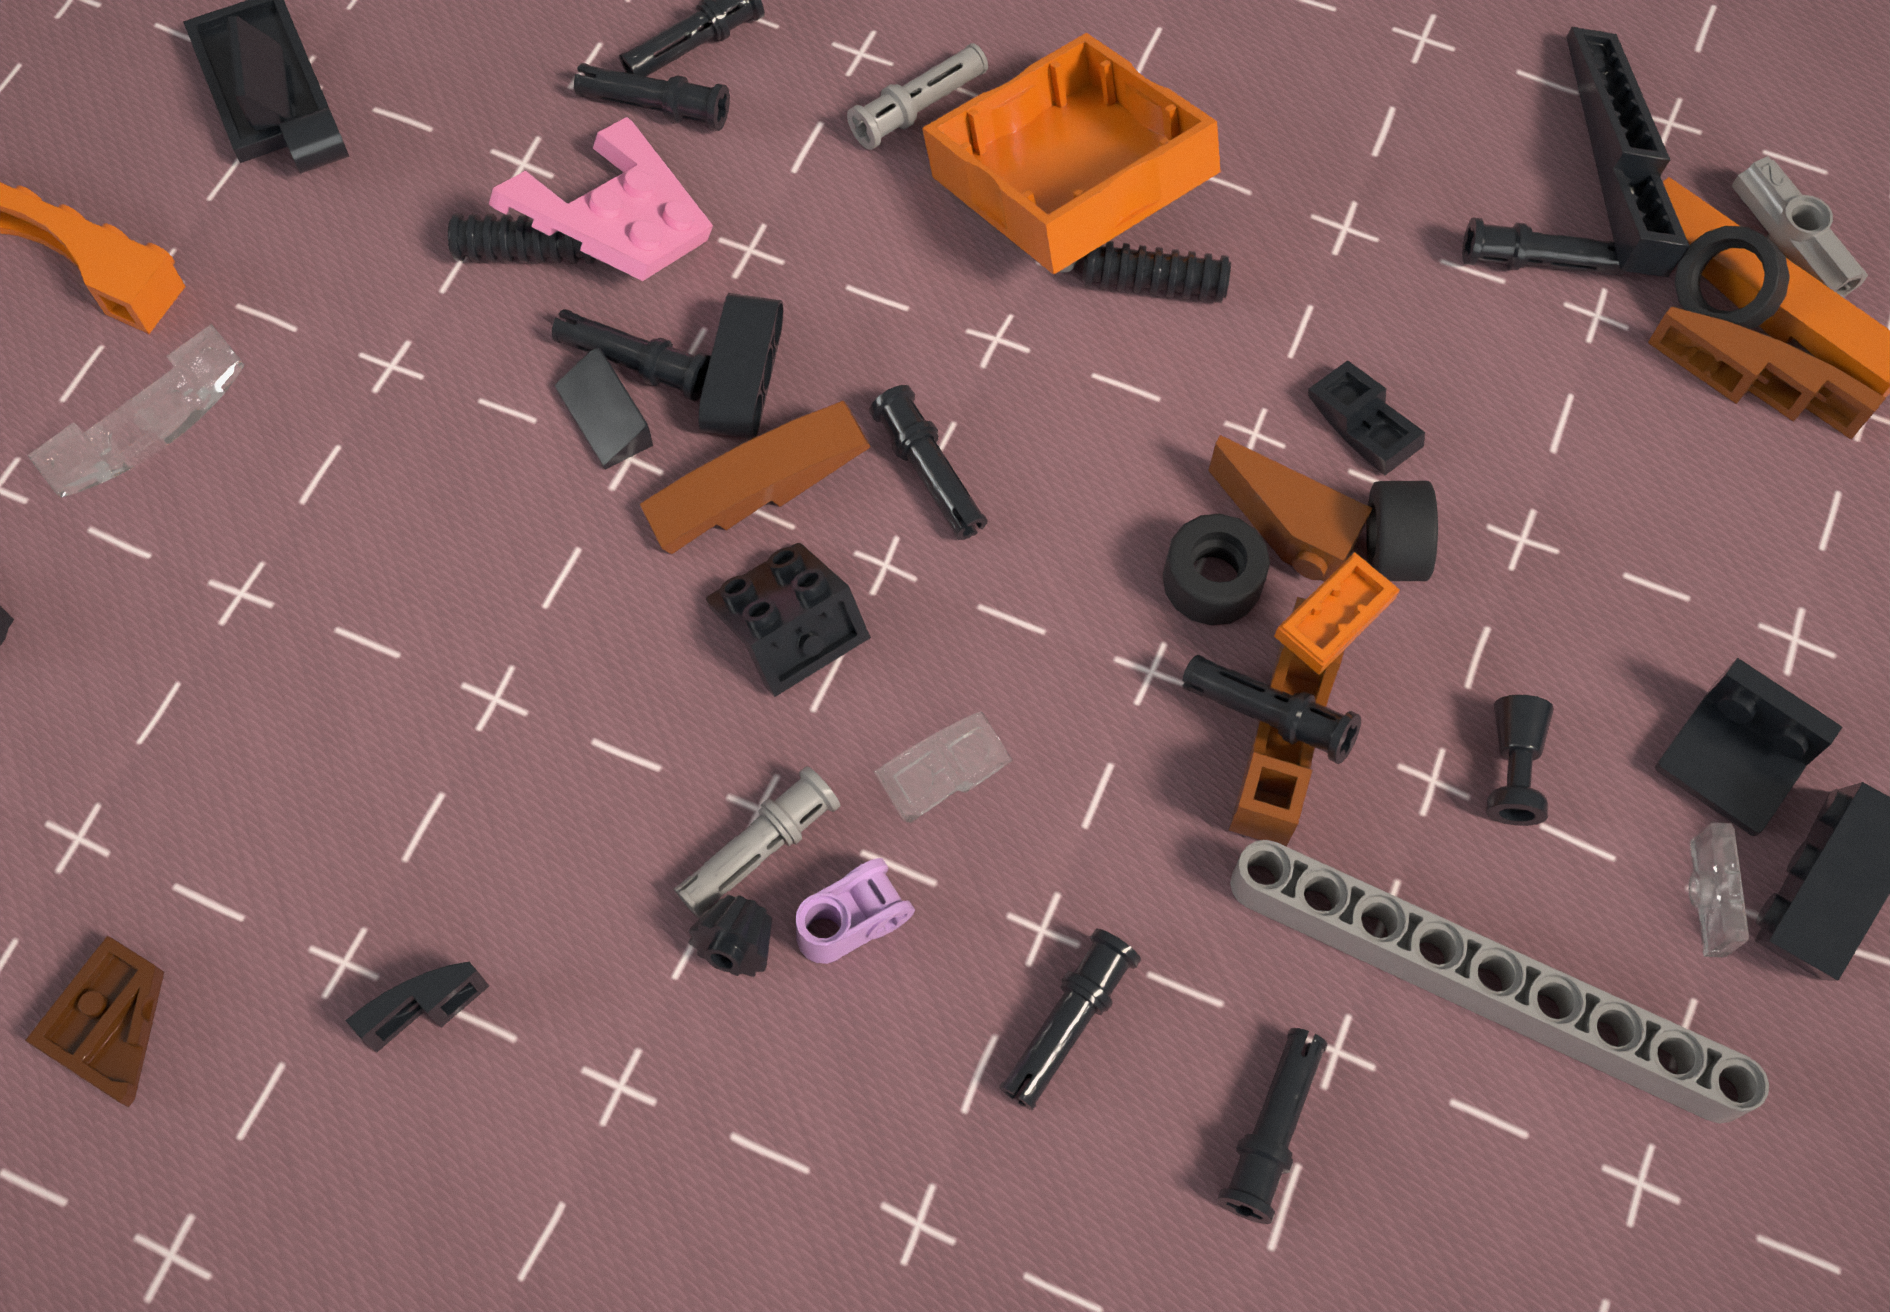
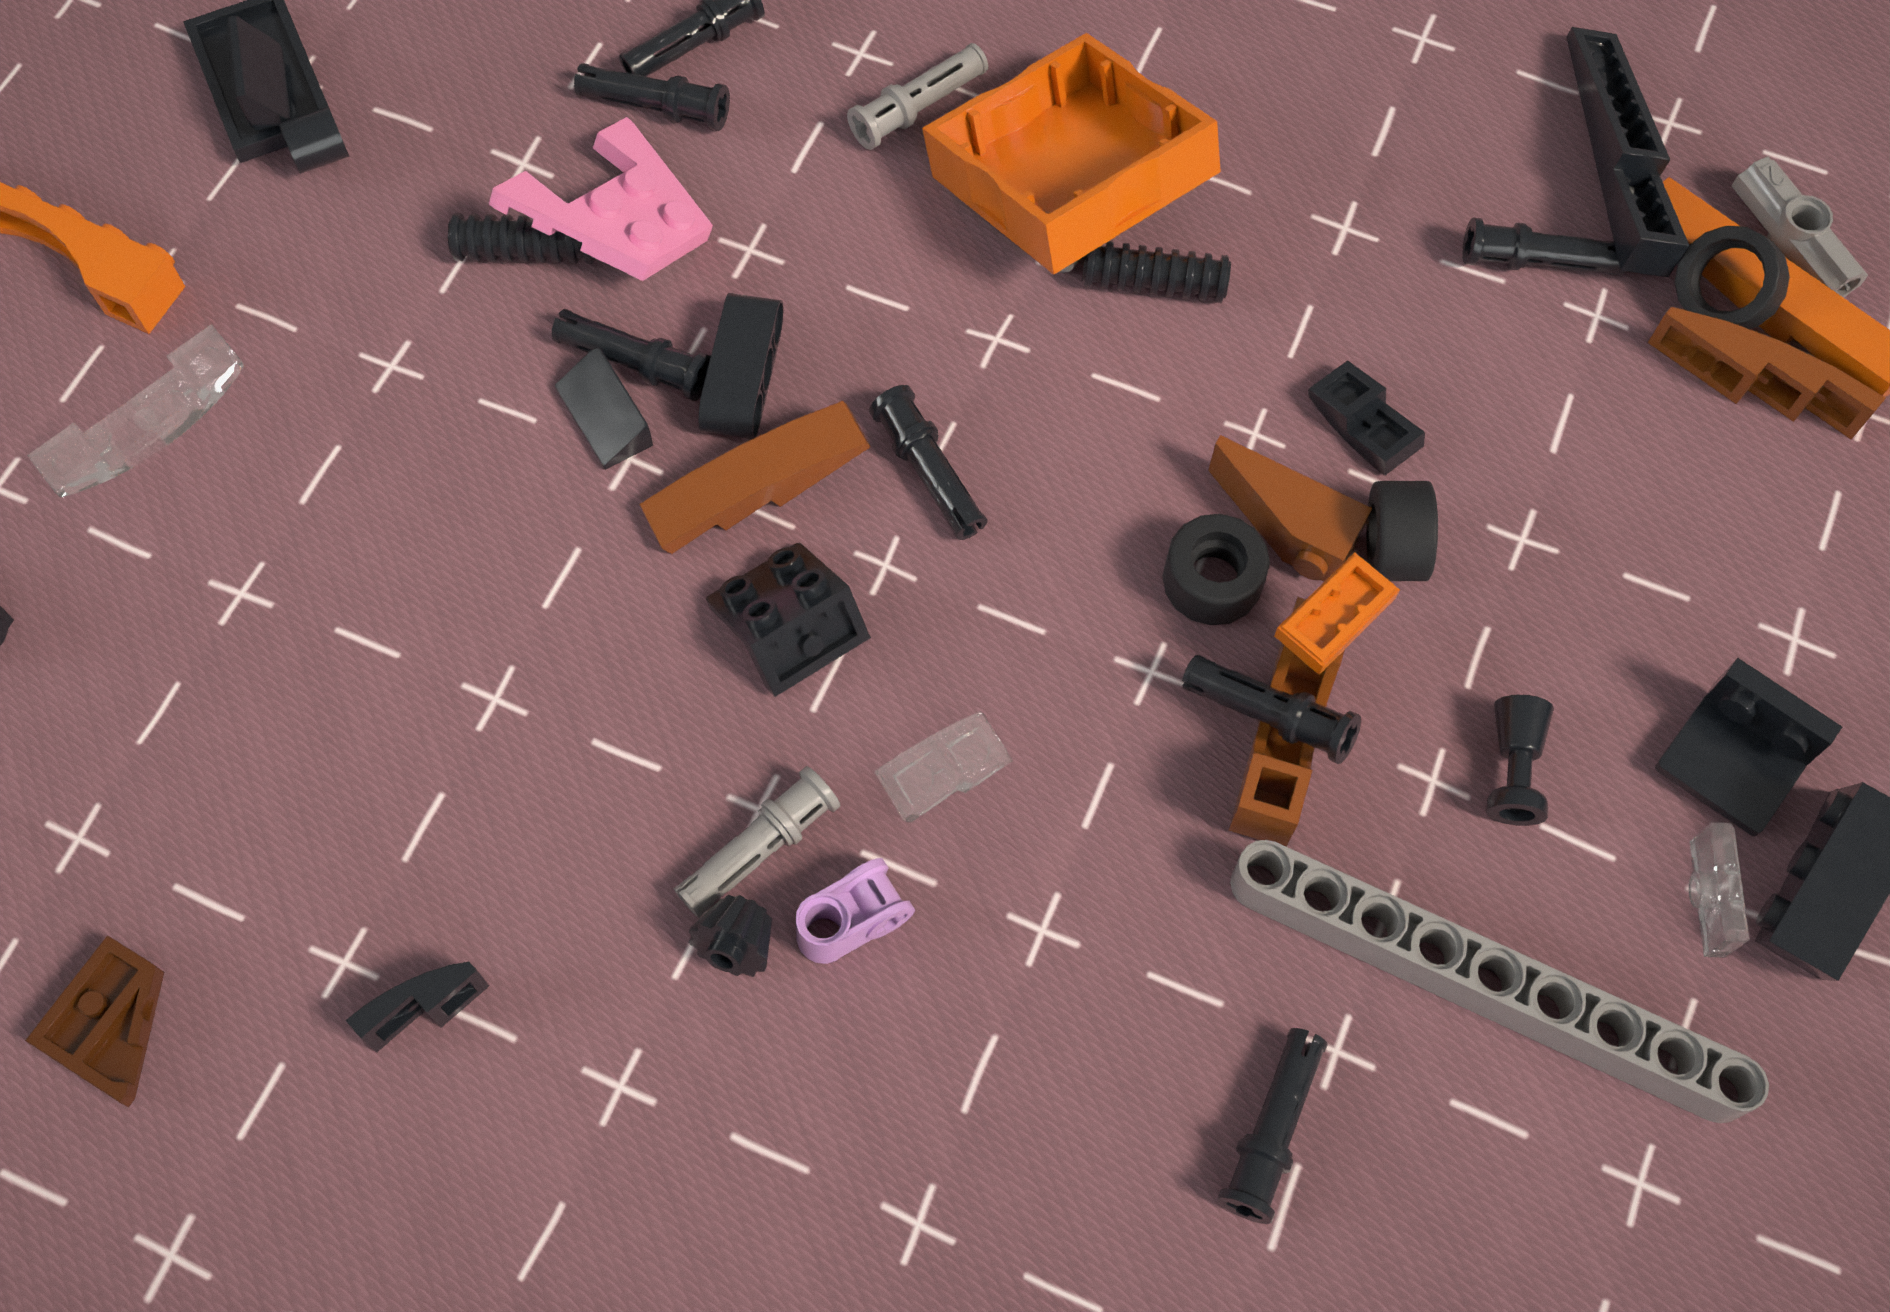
black pin [999,928,1141,1111] -> none

